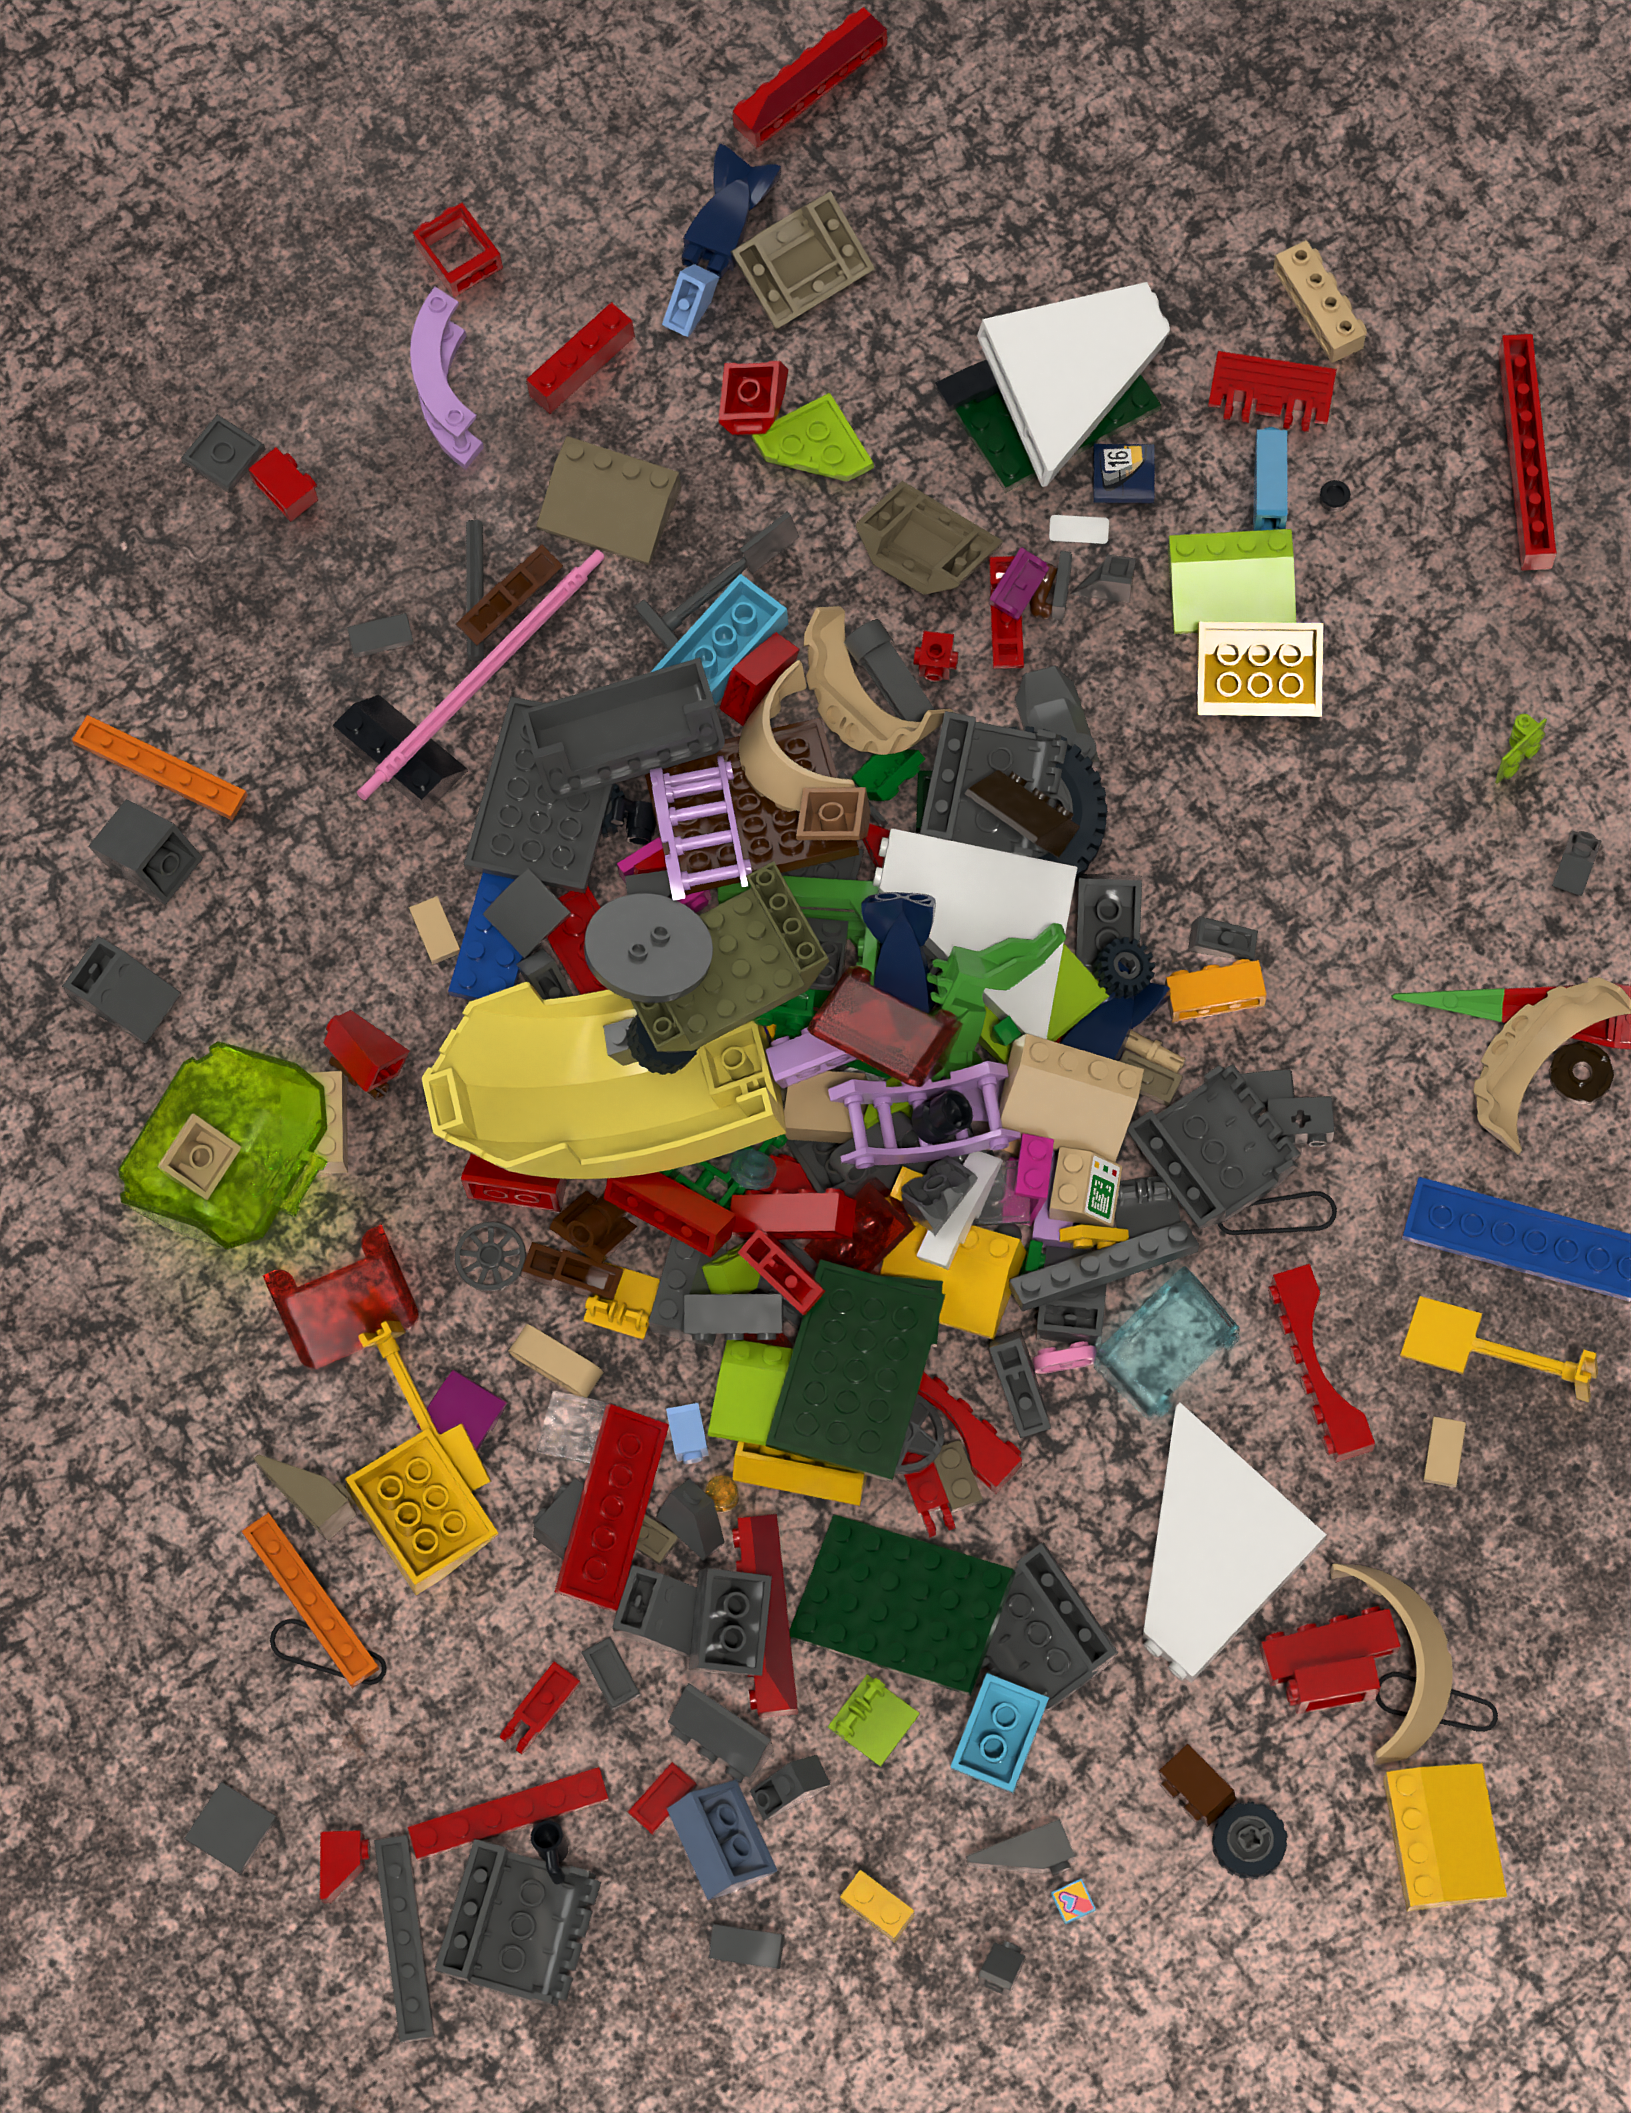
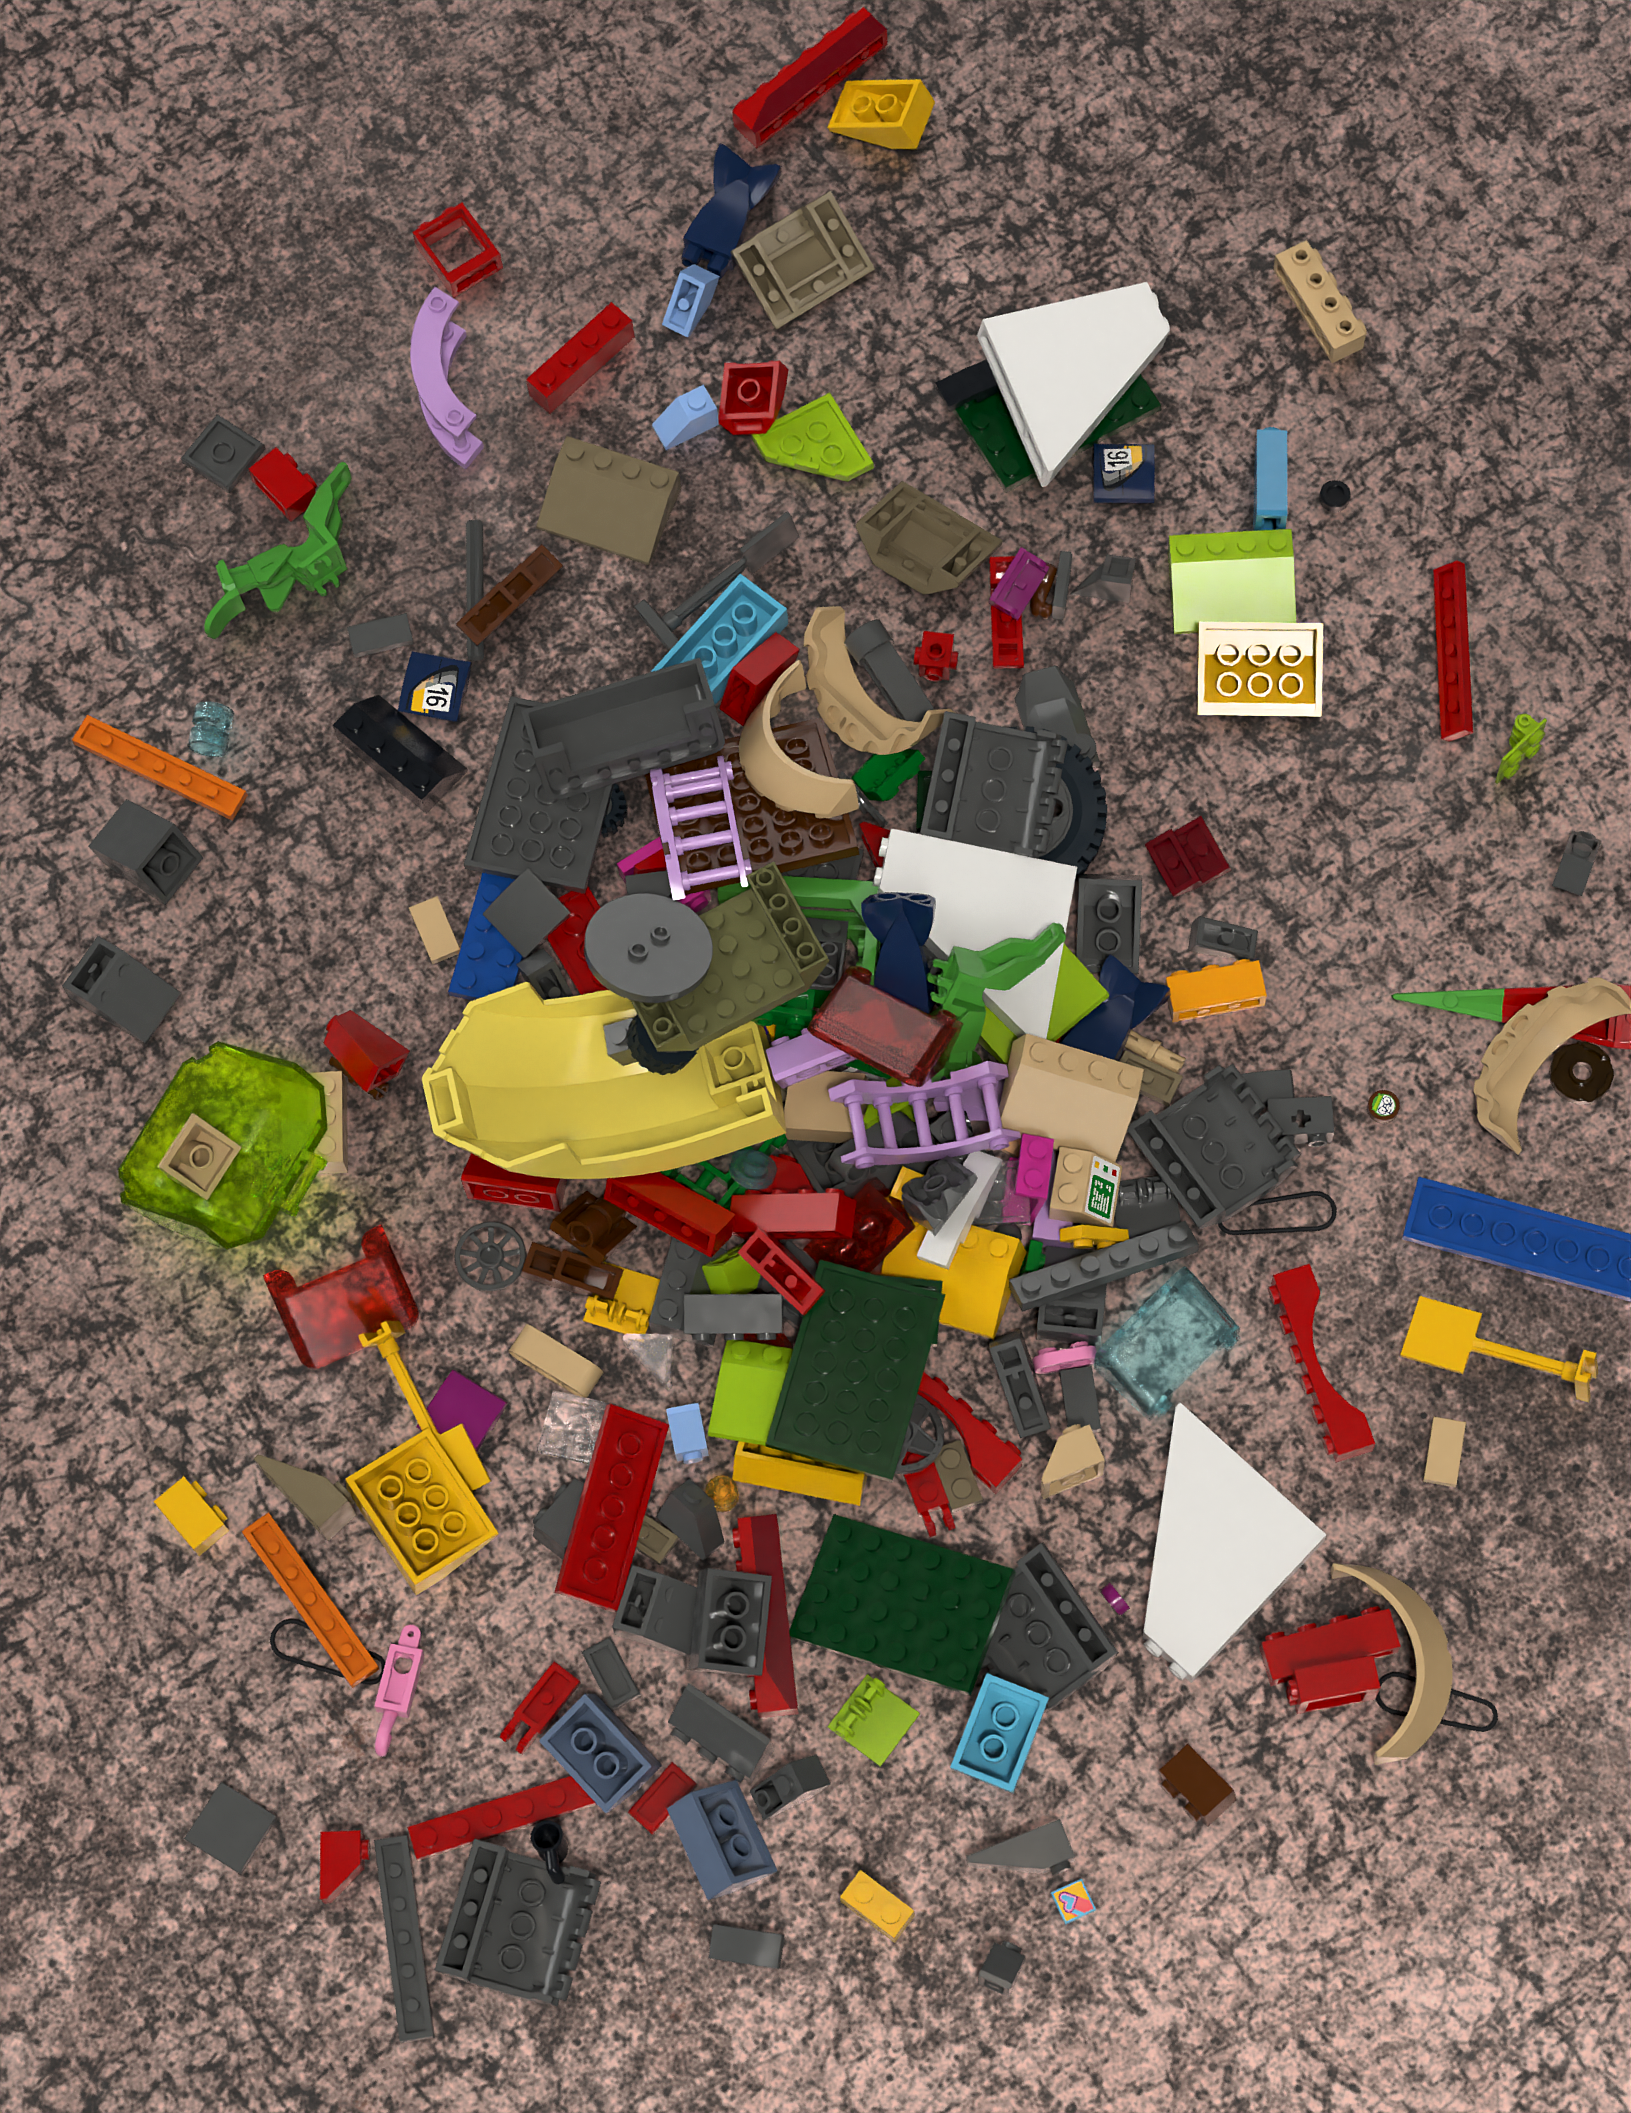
bright pink axle [357,550,605,800] -> none
black piece [611,796,656,846] -> none
medium nougat slope [796,787,871,840] -> none
black wheel [911,1090,973,1144] -> none
dark brown slope [965,770,1080,858] -> none
green piece [991,1015,1022,1046] -> none
white sticker [1049,515,1109,544] -> none
black bush [1093,937,1155,999] -> none
red hinge [1208,351,1337,432] -> none
black wheel [1212,1802,1288,1880] -> none
yellow slope [1383,1763,1507,1912] -> none
red brick [1498,334,1557,571] -> none
none -> yellow brick [153,1476,229,1556]
none -> clear light blue wheel [187,702,234,757]
none -> bright green piece [204,462,352,639]
none -> bright pink piece [374,1625,424,1757]
none -> slope [398,651,472,722]
none -> sand blue slope [539,1693,662,1813]
none -> clear slope [622,1333,675,1391]
none -> light blue slope [652,385,719,450]
none -> yellow slope [827,79,935,149]
none -> tan slope [1040,1424,1105,1499]
none -> dark grey tile [1060,1366,1101,1433]
none -> magenta tile [1100,1582,1130,1615]
none -> dark red slope [1145,816,1232,898]
none -> tile [1367,1090,1400,1124]
none -> red plate [1433,560,1473,742]

